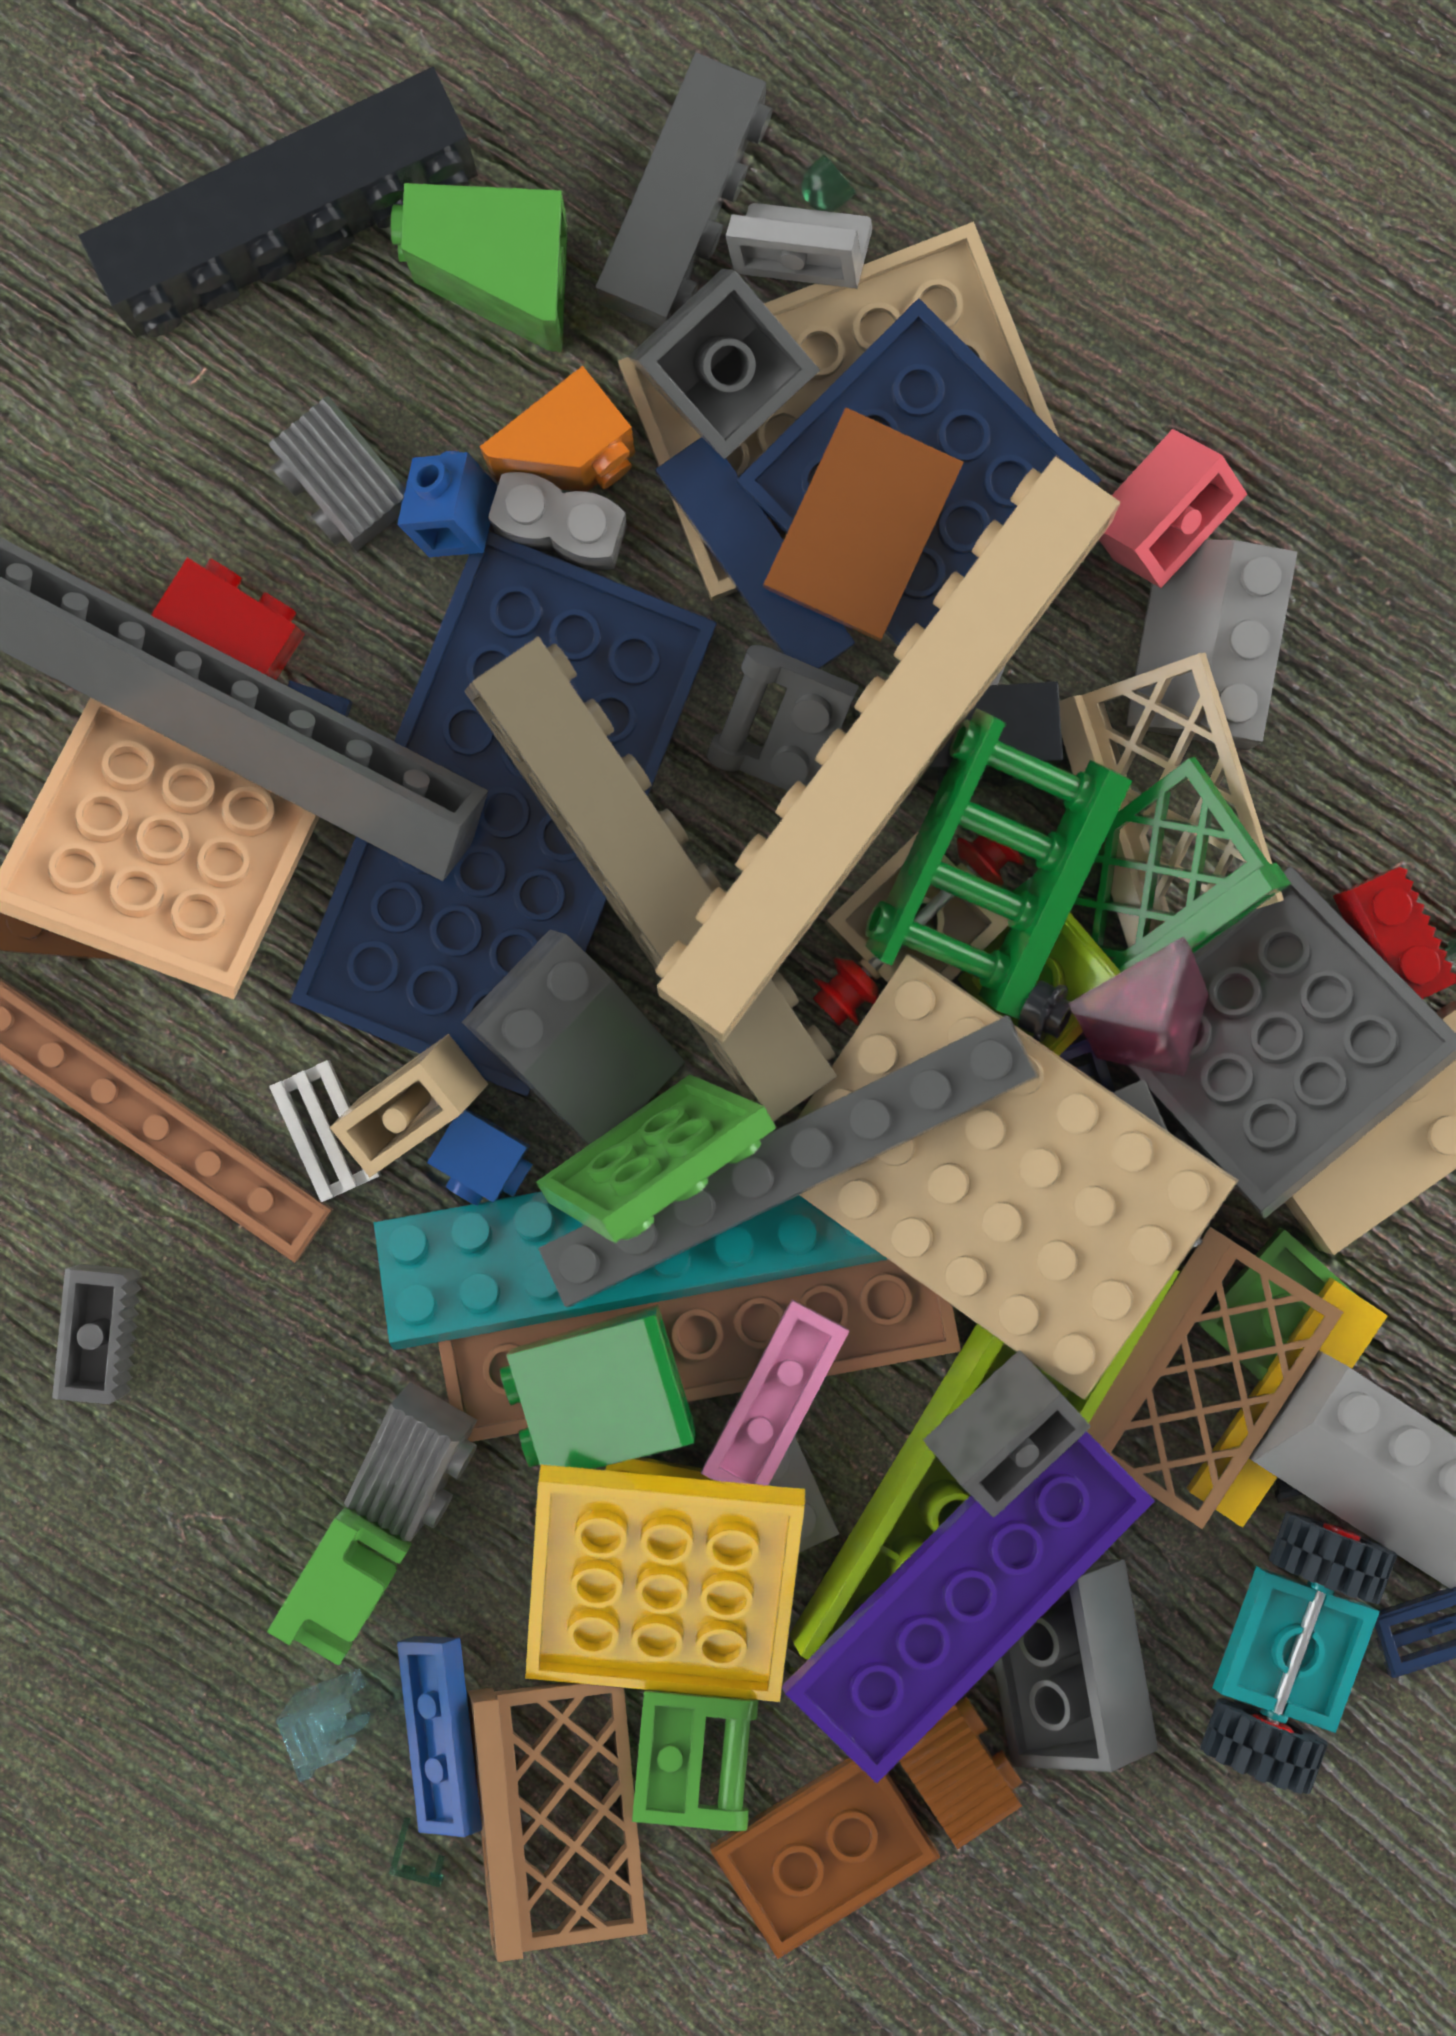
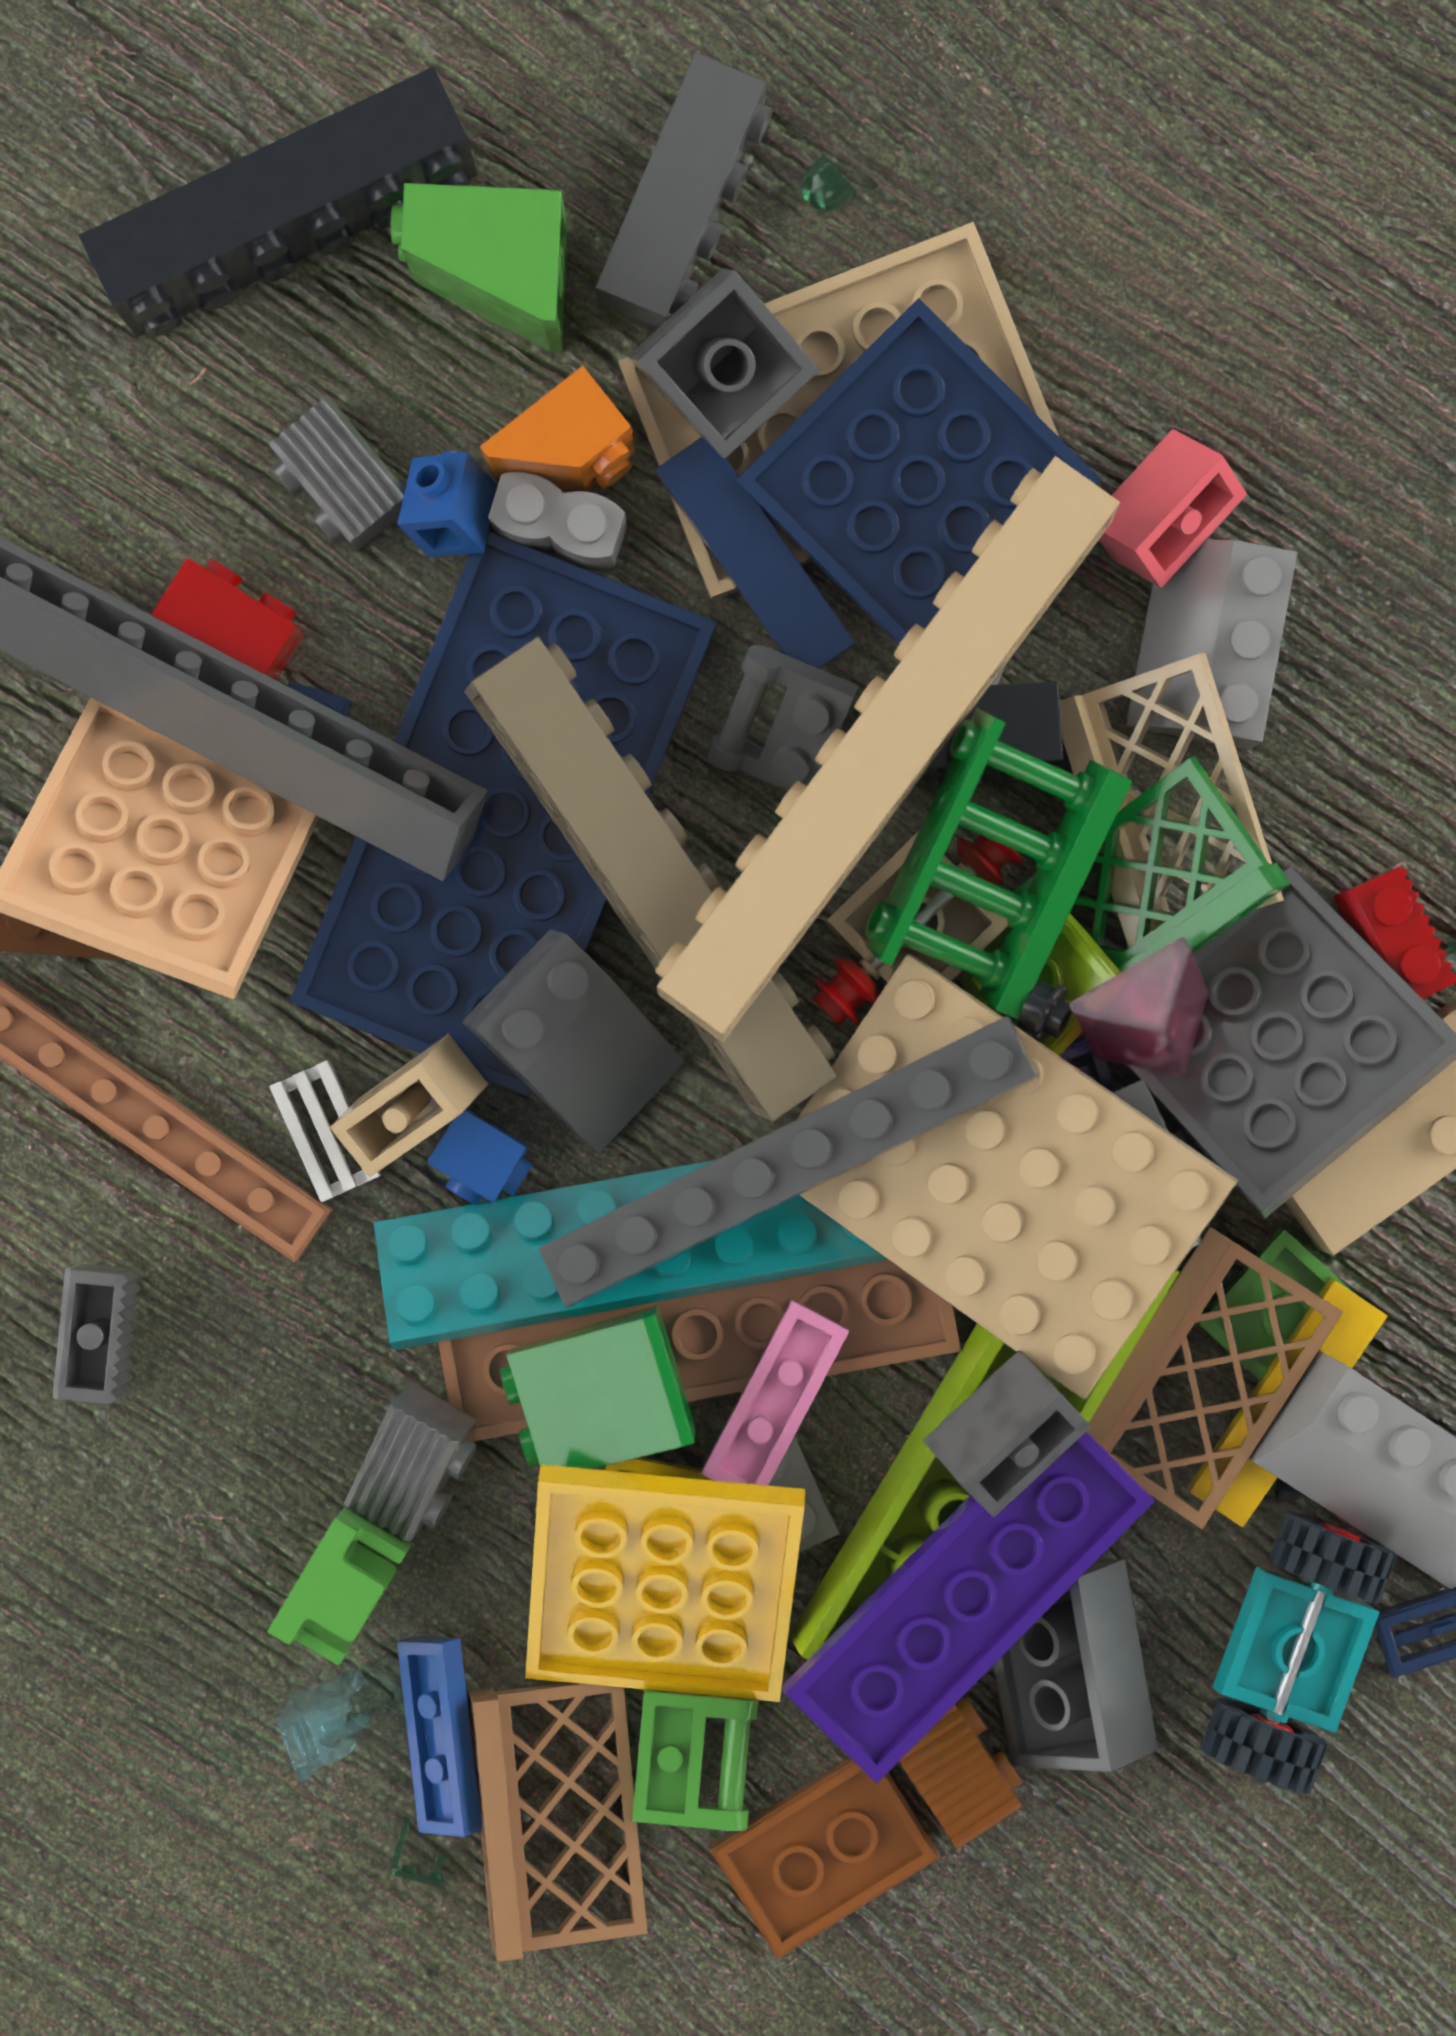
bright green plate [536,1074,776,1243] -> none
light grey panel [726,203,872,289] -> none
dark orange tile [763,408,964,642] -> none

